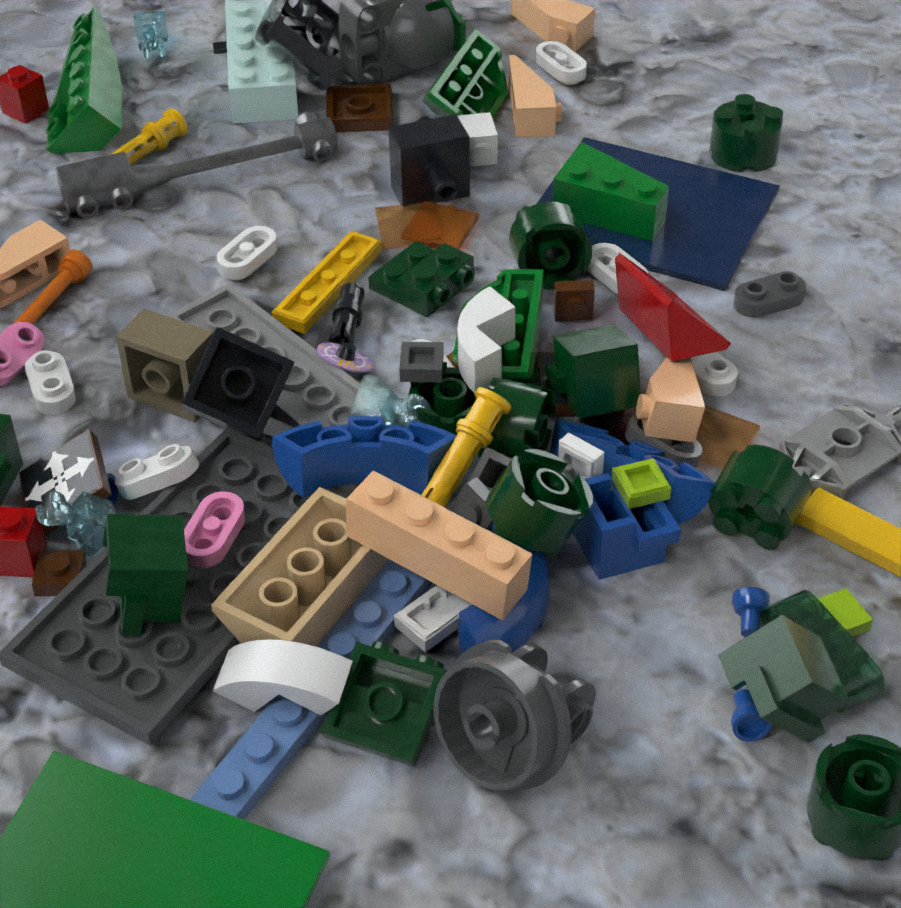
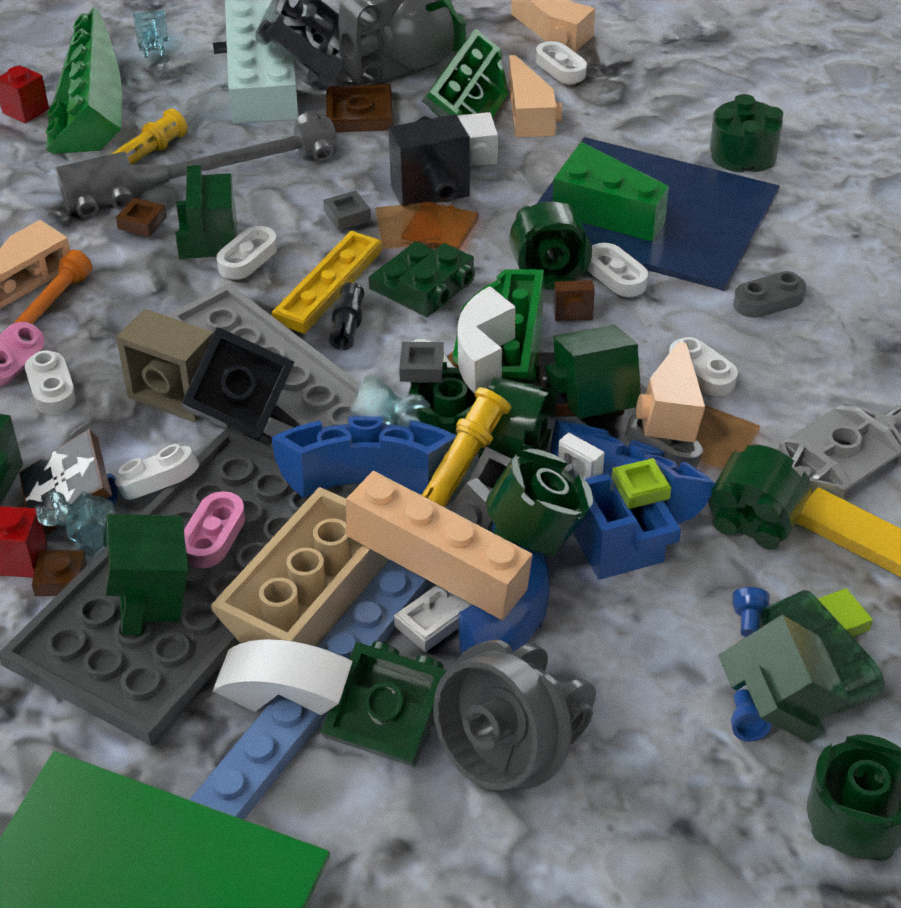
piece [317,342,373,373] -> none
red slope [615,252,731,361] -> none
none -> reddish brown plate [116,198,167,237]
none -> dark green plate [175,165,237,259]
none -> dark grey plate [323,190,371,230]

